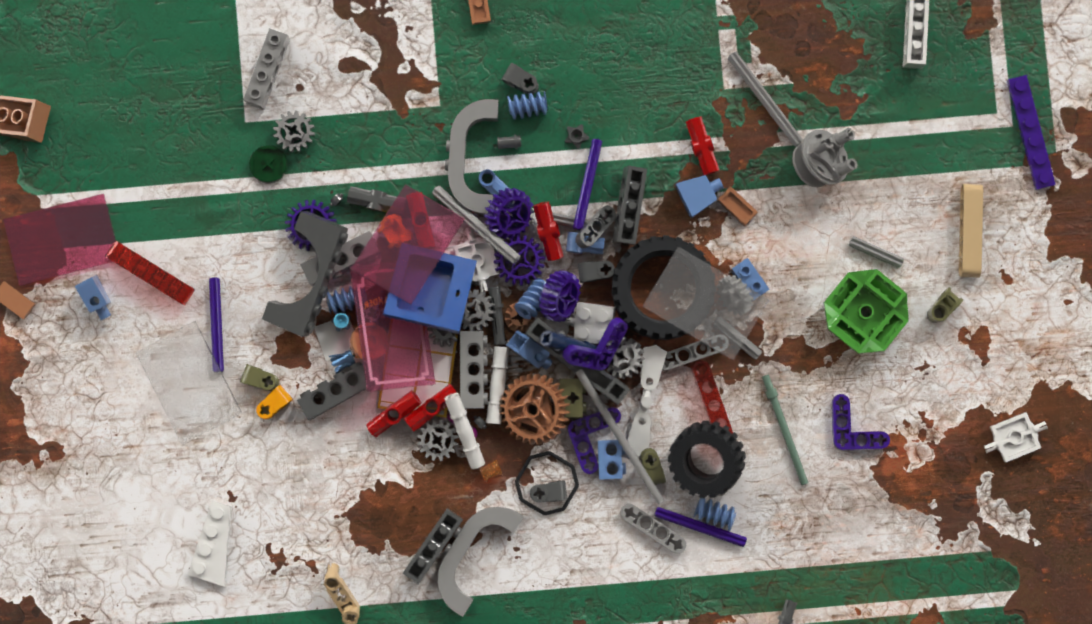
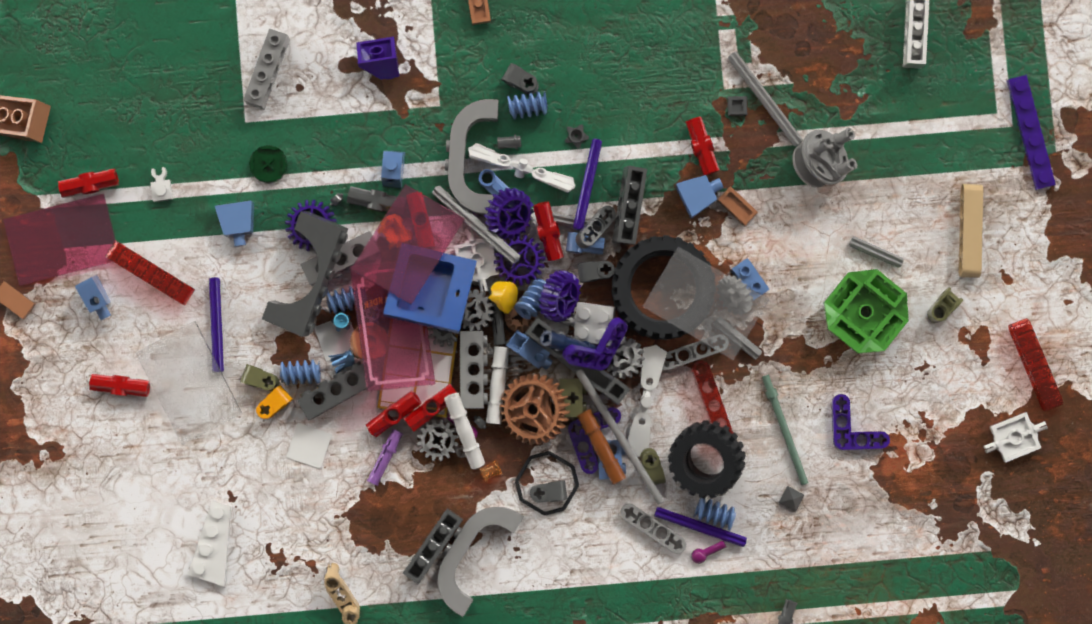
light grey gear [273,110,315,153] -> none
none -> red piece [58,169,119,198]
none -> red piece [89,374,150,397]
none -> white plate [150,167,173,202]
none -> medium blue torso [215,201,254,247]
none -> medium blue piece [280,360,321,385]
none -> white sticker [286,423,332,469]
none -> dark purple slope [356,37,400,79]
none -> medium lavender pin [367,428,403,486]
none -> medium blue torso [381,150,405,188]
none -> white piece [468,143,576,193]
none -> yellow hair [488,281,518,314]
none -> dark orange piece [577,409,626,485]
none -> magenta bar [691,541,726,564]
none -> dark grey tile [727,96,747,116]
none -> dark grey slope [779,486,804,512]
none -> clear red beam [1008,318,1063,412]

